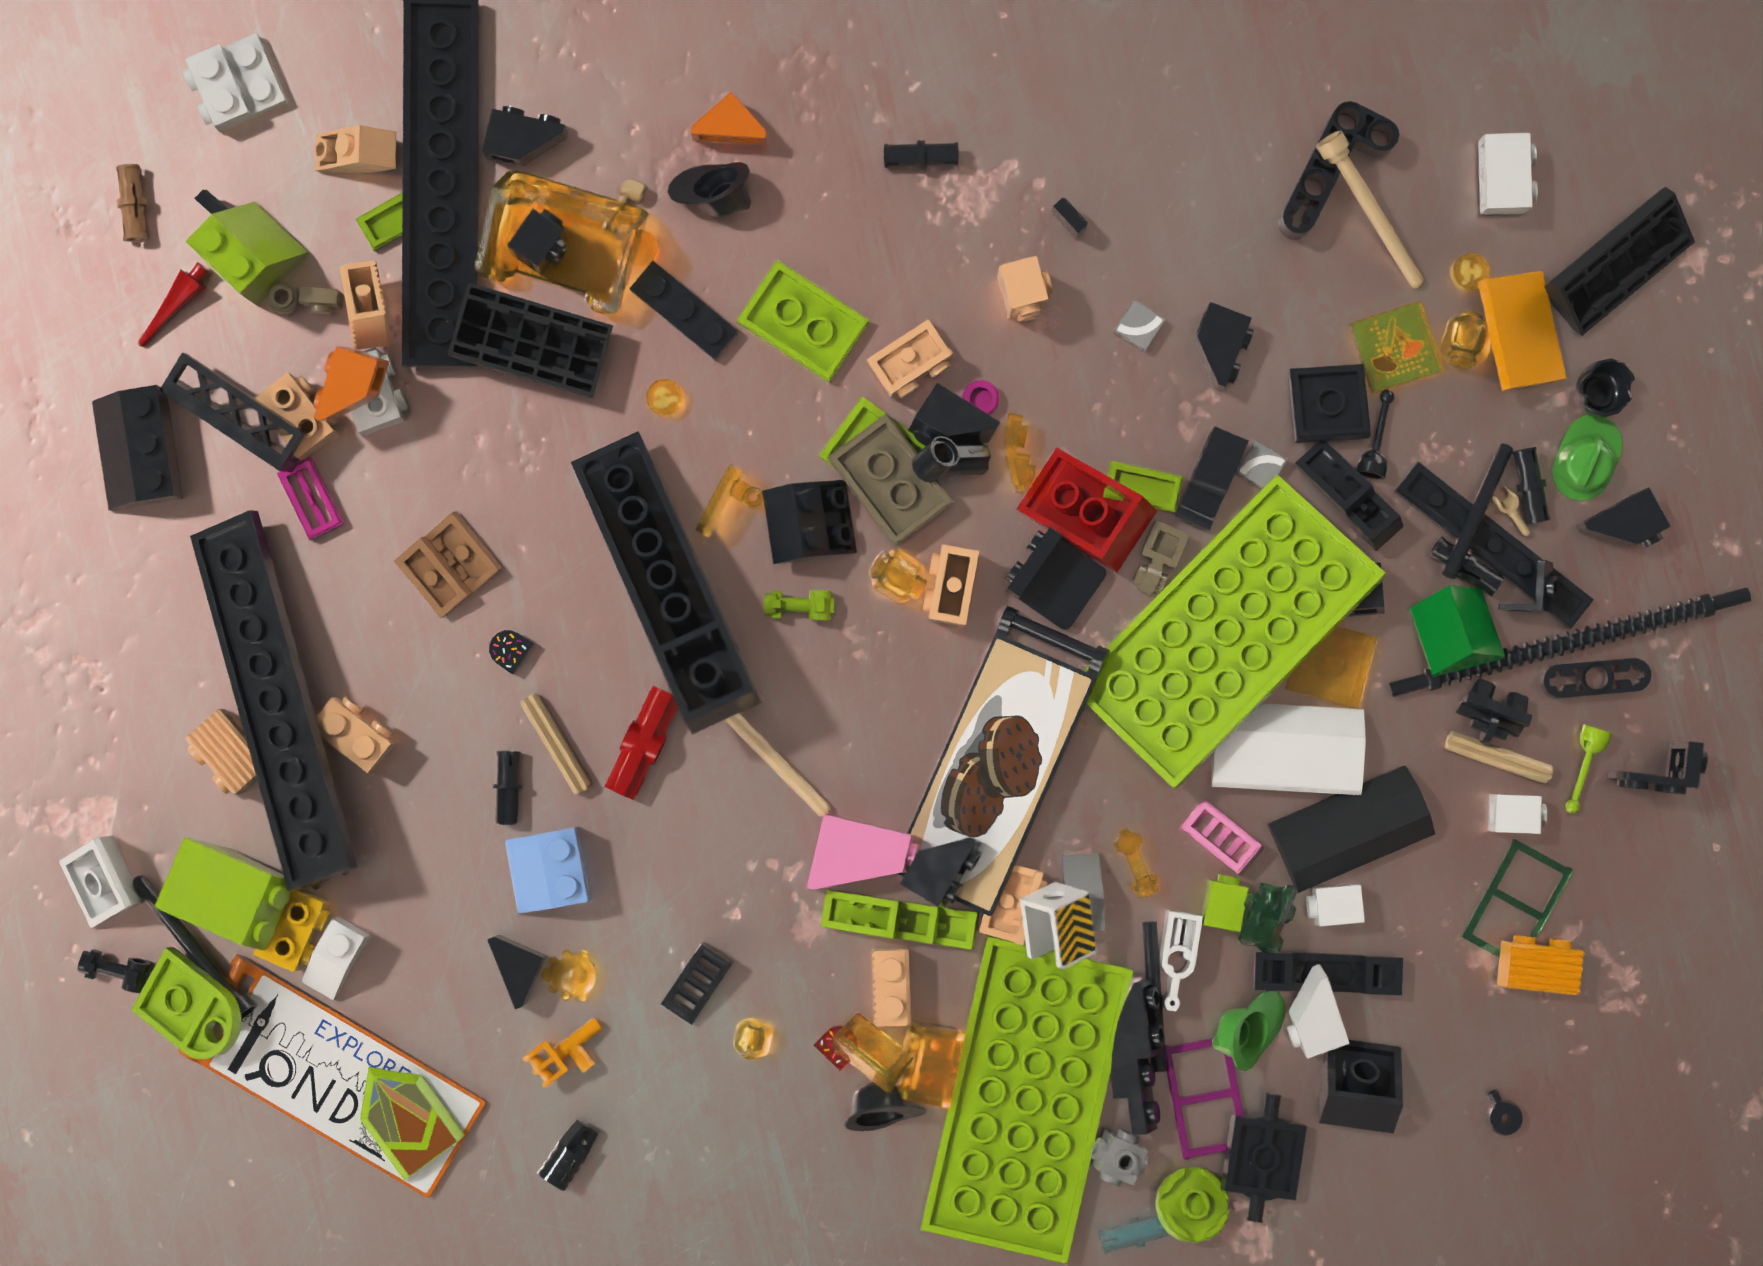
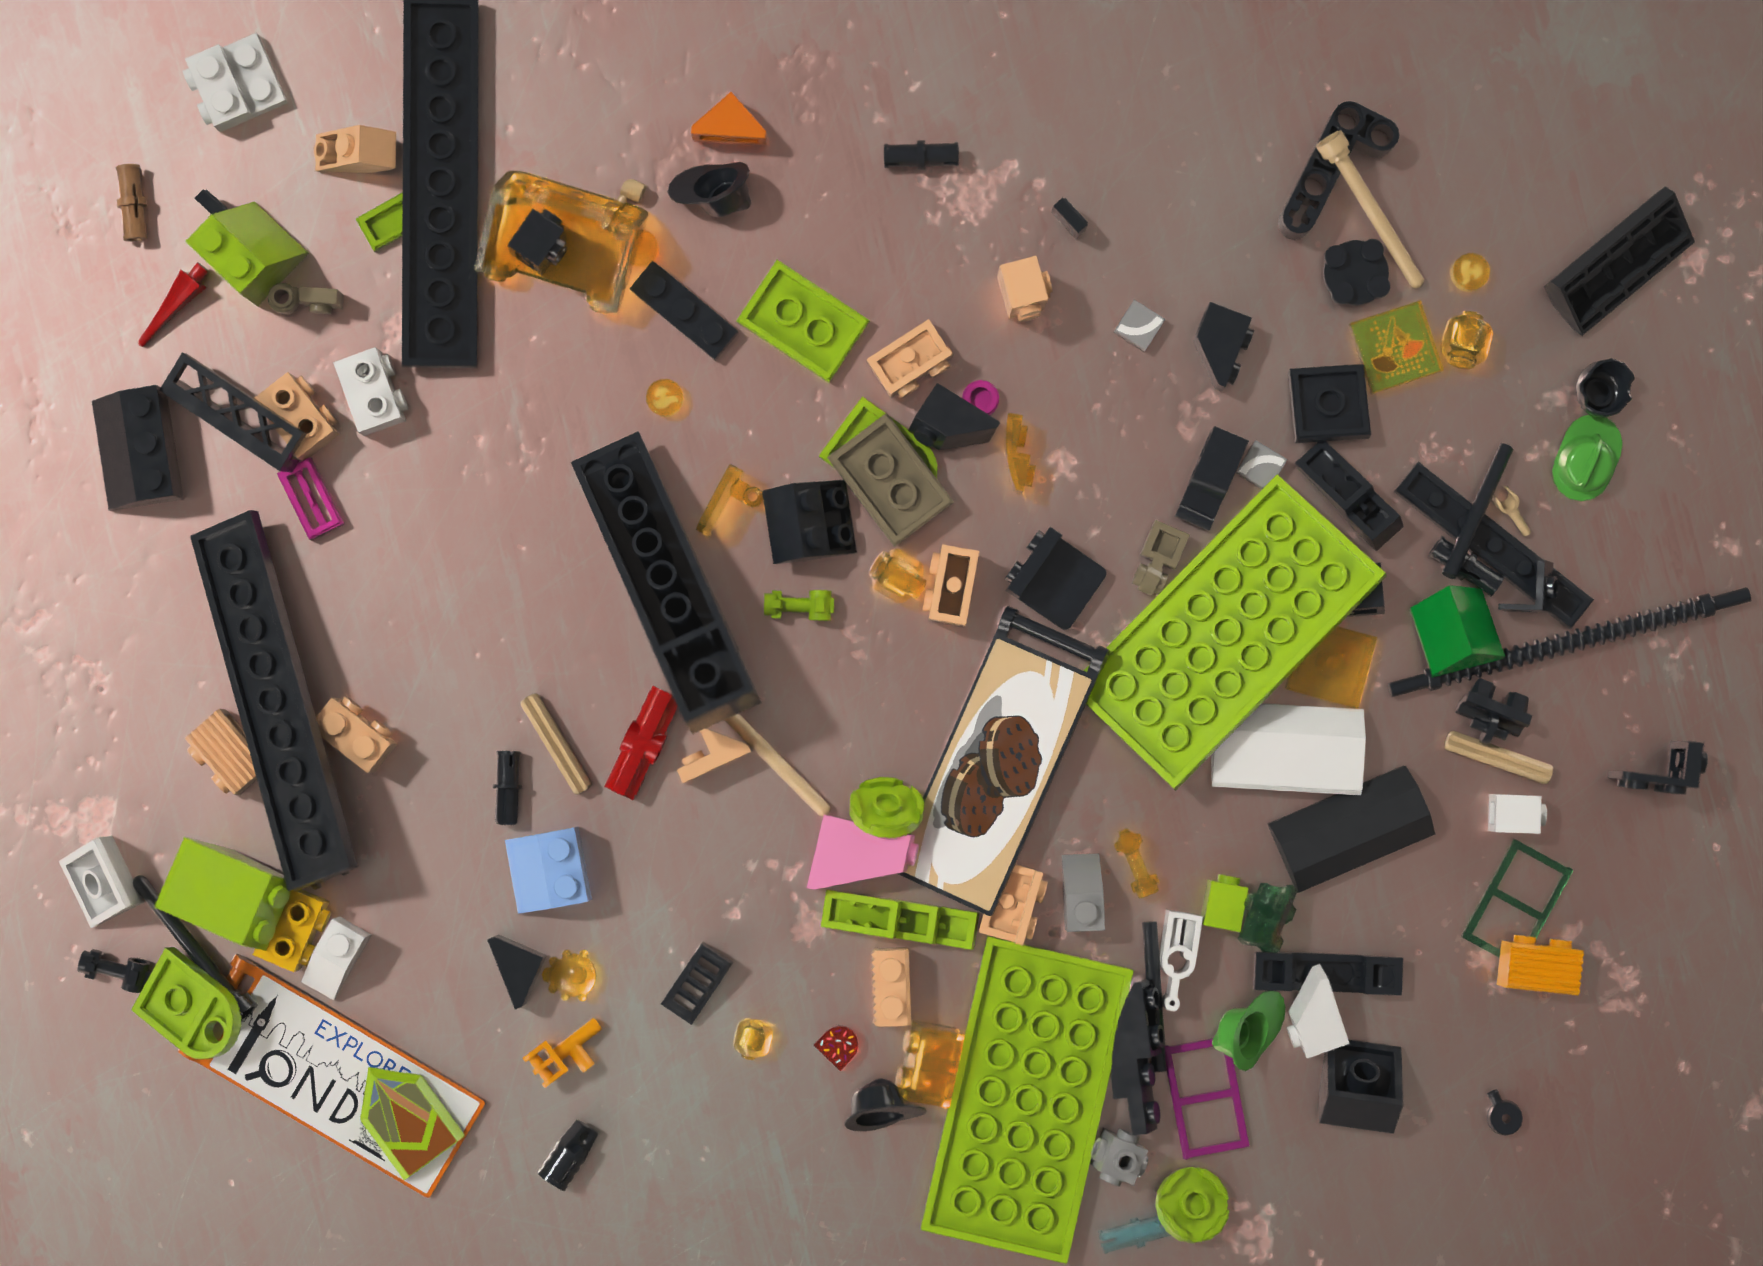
orange slope [314,346,390,421] -> none
light nougat brick [340,260,391,350] -> none
medium nougat slope [394,511,503,618] -> none
black piece [447,282,613,398] -> none
black slope [482,106,568,167] -> none
black tile [489,630,535,675] -> none
clear yellow slope [833,1012,914,1093] -> none
black slope [900,837,982,907] -> none
black piece [912,436,991,483] -> none
red slope [1017,447,1157,573] -> none
piece [1020,882,1096,969] -> none
lime tile [1103,461,1183,514] -> none
bright pink slope [1181,799,1264,876] -> none
black plate [1220,1093,1307,1223] -> none
white brick [1306,883,1365,926] -> none
black hinge [1356,390,1395,479] -> none
white brick [1478,133,1538,215] -> none
light orange tile [1478,271,1567,391] -> none
black pin [1512,447,1551,524] -> none
black beam [1540,658,1651,698] -> none
lime hinge [1565,724,1612,814] -> none
black slope [1575,487,1671,549] -> none
none -> light nougat slope [677,728,752,783]
none -> lime tile [849,777,924,838]
none -> black piece [1323,239,1390,306]

